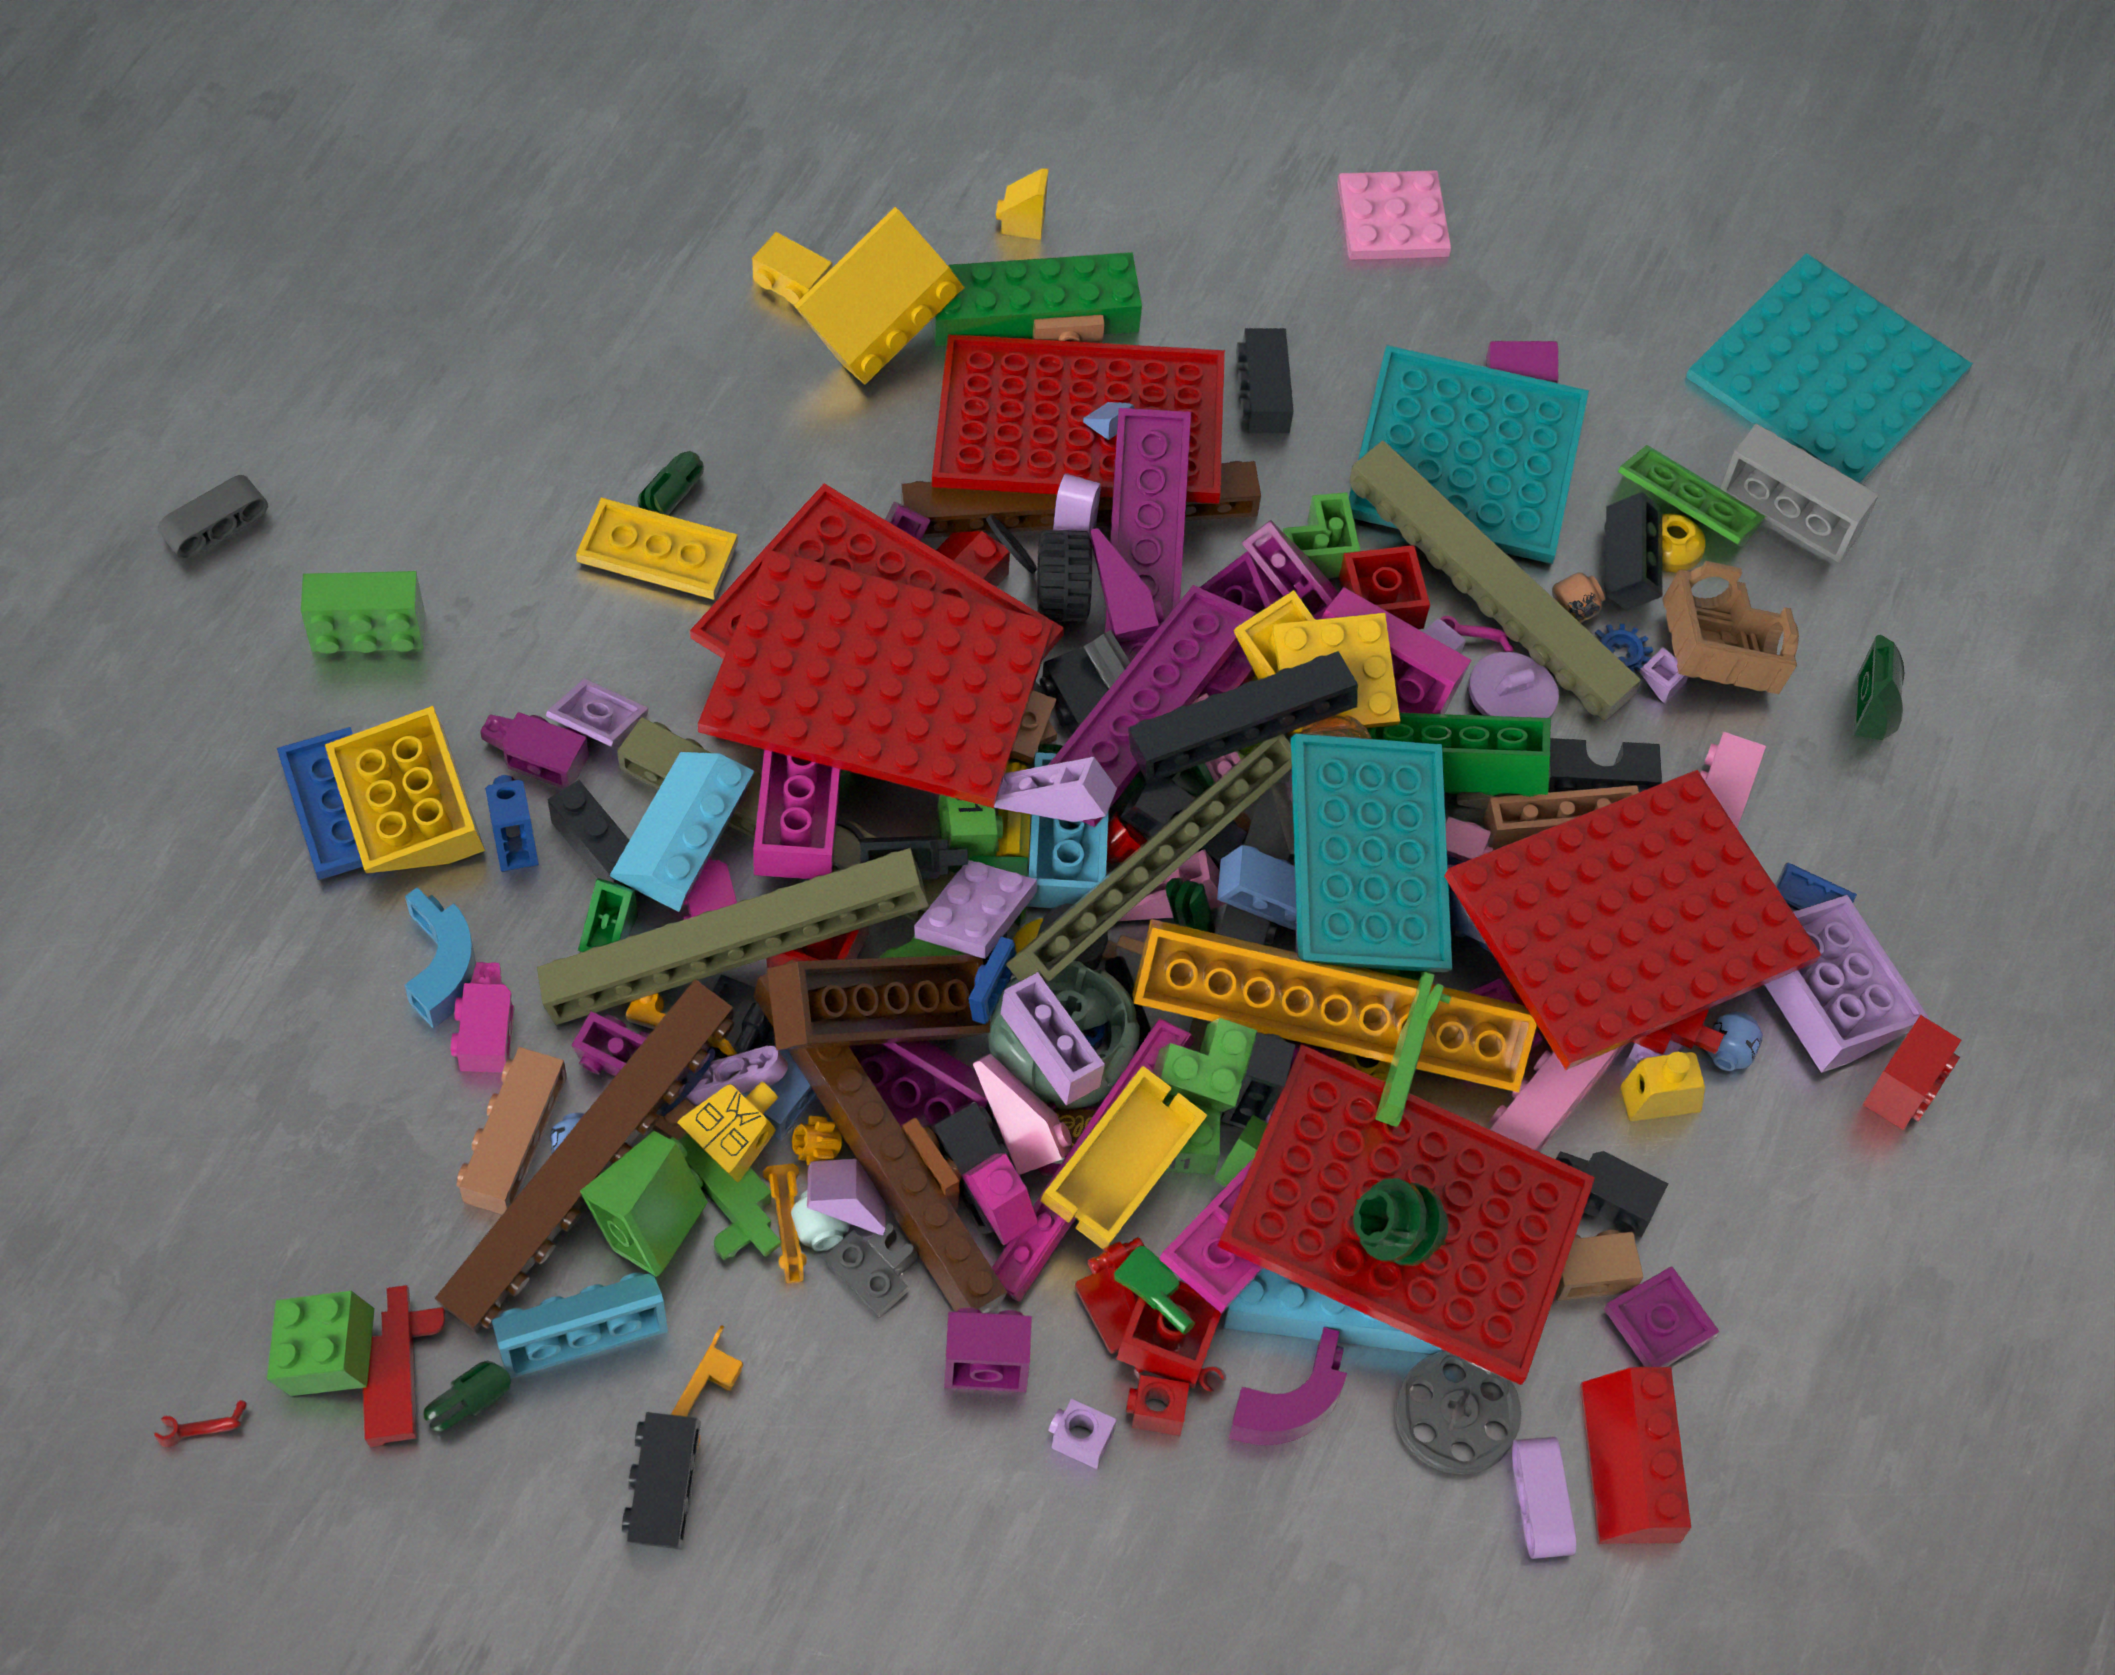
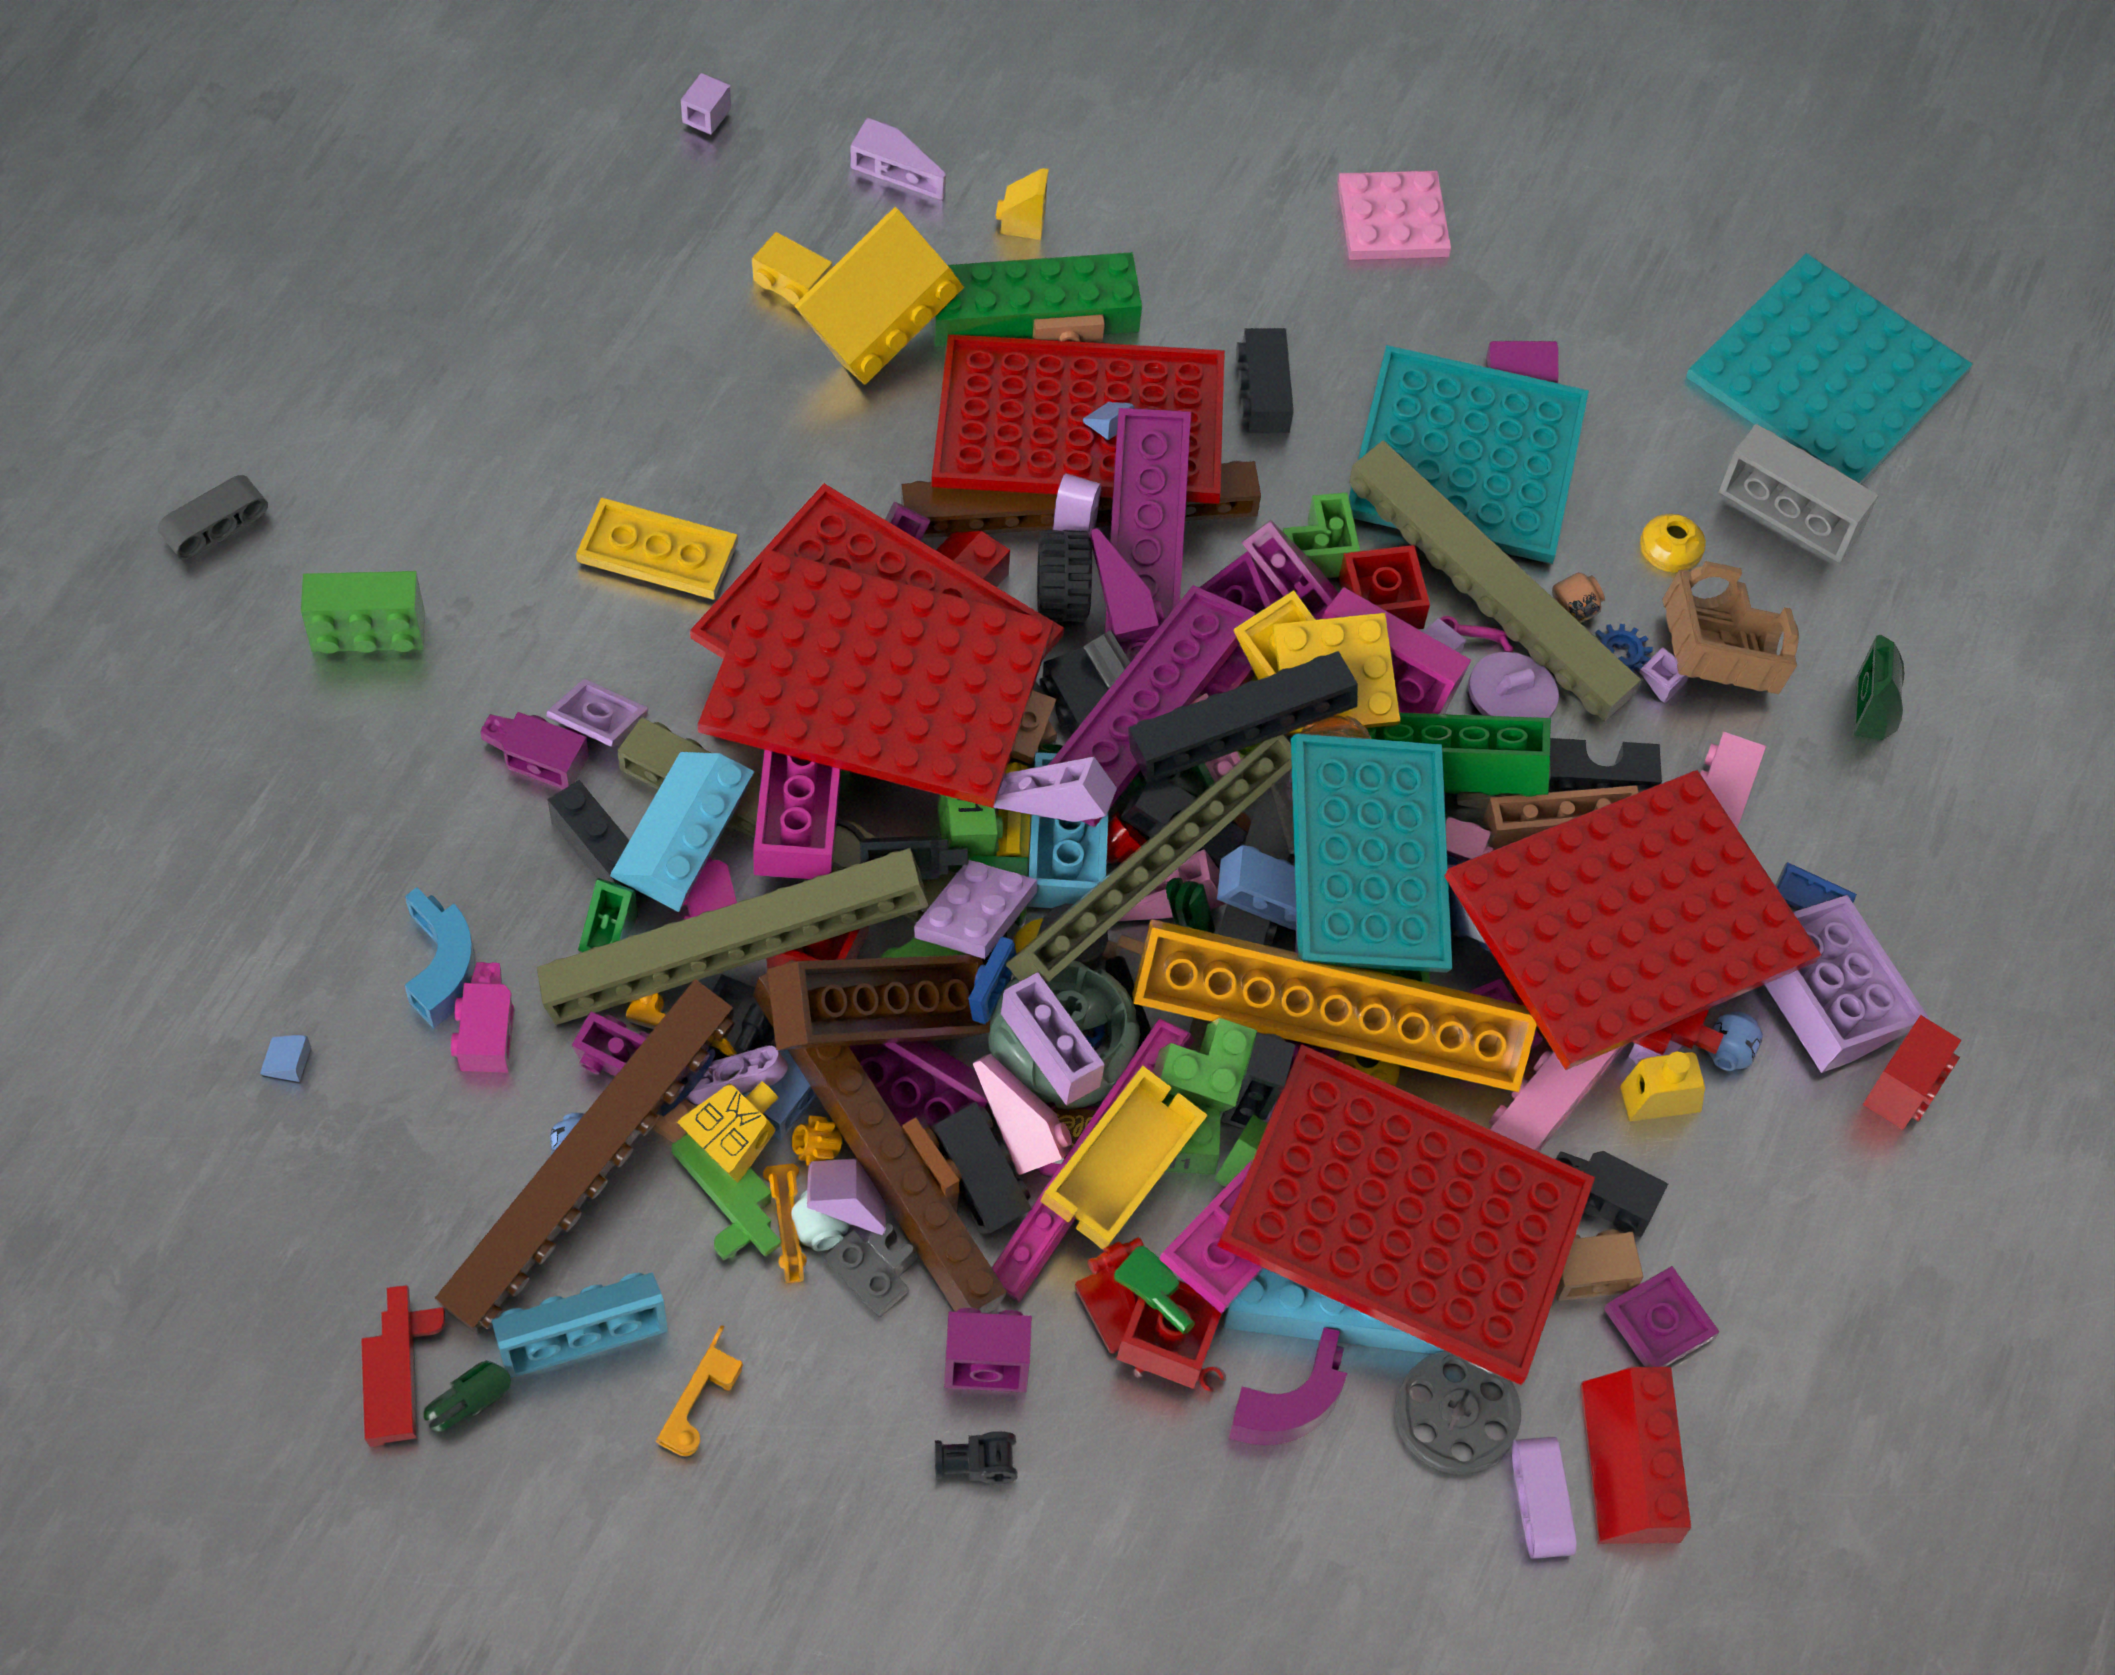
red piece [154,1400,247,1448] -> none
bright green brick [267,1291,375,1396] -> none
blue plate [277,727,363,880] -> none
yellow slope [325,706,485,874] -> none
nougat brick [456,1047,567,1215] -> none
blue torso [485,775,539,872] -> none
bright green slope [580,1131,708,1277] -> none
black brick [622,1412,701,1550] -> none
dark green arm [637,451,704,515] -> none
dark pink slope [961,1154,1038,1245] -> none
black piece [986,514,1037,574] -> none
lavender brick [1049,1398,1117,1469] -> none
red brick [1126,1375,1189,1436] -> none
dark green piece [1353,1178,1448,1266] -> none
bright green piece [1375,972,1451,1127] -> none
black brick [1604,492,1663,611] -> none
bright green slope [1618,445,1766,547] -> none
none -> medium blue slope [260,1035,311,1082]
none -> lavender brick [681,73,731,135]
none -> lavender slope [850,118,946,201]
none -> black connector [935,1431,1018,1484]

